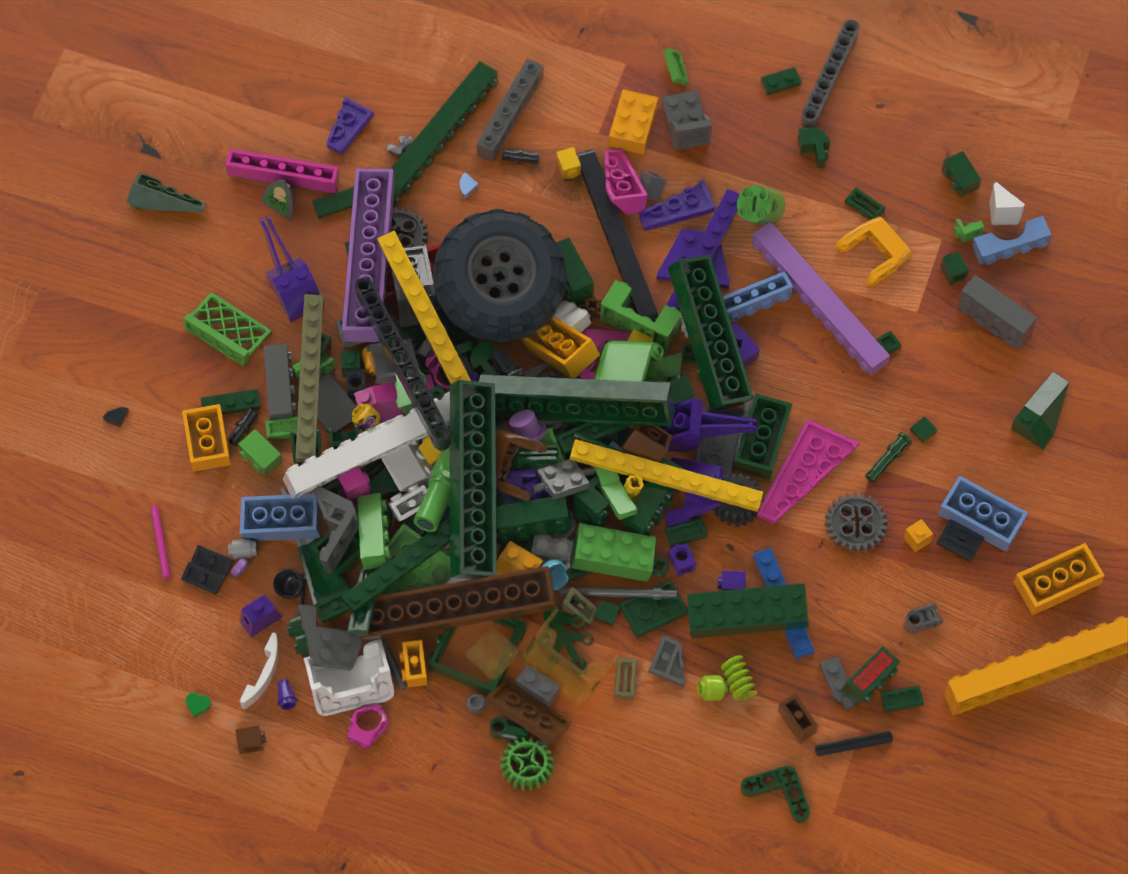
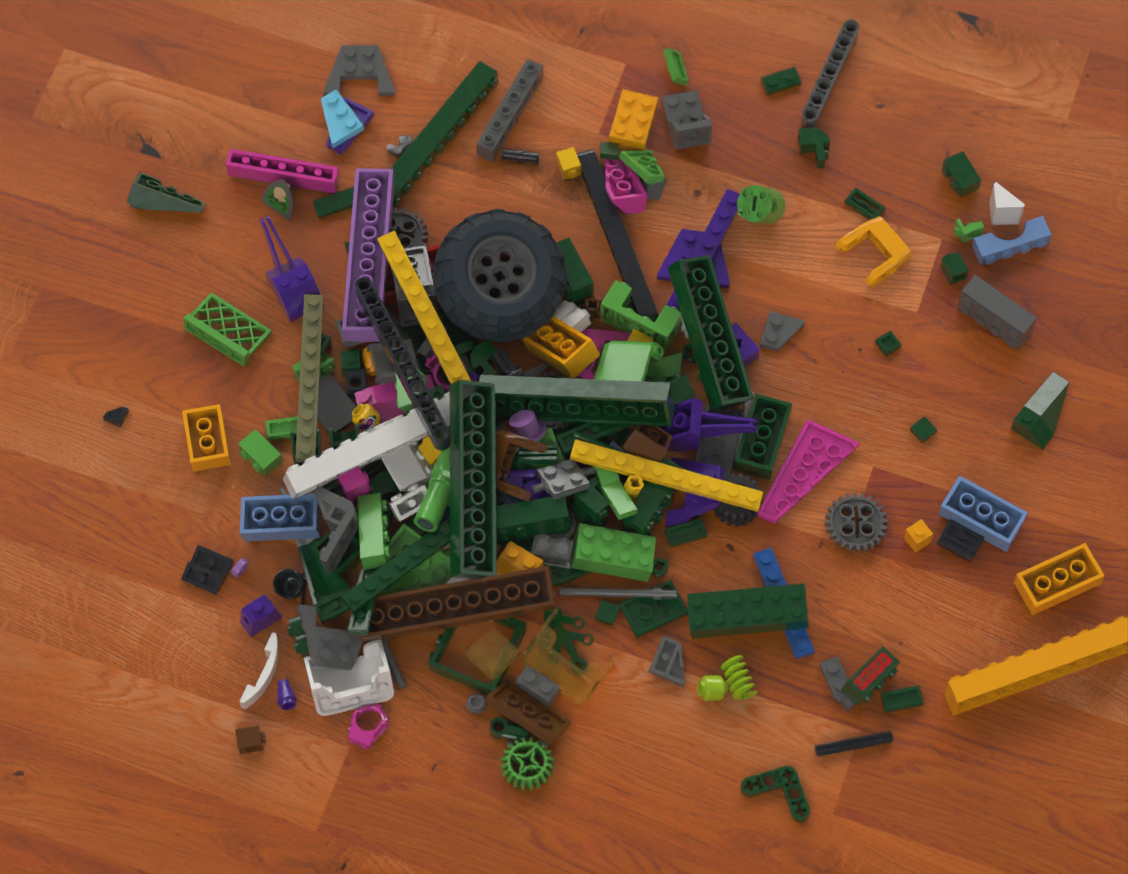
dark pink bar [150,506,171,579] -> none
green tile [185,692,211,718] -> none
dark green plate [201,389,260,415] -> none
black pin [227,409,258,446] -> none
light grey brick [228,539,257,560] -> none
dark grey brick [264,344,297,420] -> none
light orange brick [399,640,427,688] -> none
light blue tile [460,173,478,198] -> none
medium azure hair [541,560,568,591] -> none
olive slope [563,587,598,625] -> none
olive tile [614,658,637,699] -> none
dark purple wing [639,180,715,231] -> none
dark purple brick [668,543,696,577] -> none
dark purple brick [717,571,746,591] -> none
medium blue brick [723,271,793,323] -> none
medium lavender brick [752,222,890,376] -> none
reddish brown brick [778,693,818,743] -> none
dark green pin [865,432,912,484] -> none
dark grey piece [903,603,943,634] -> none
none -> medium azure wing [321,90,365,148]
none -> dark grey wing [323,45,395,96]
none -> dark green tile [599,142,619,160]
none -> bright green wing [619,150,664,184]
none -> dark grey wing [760,311,805,352]

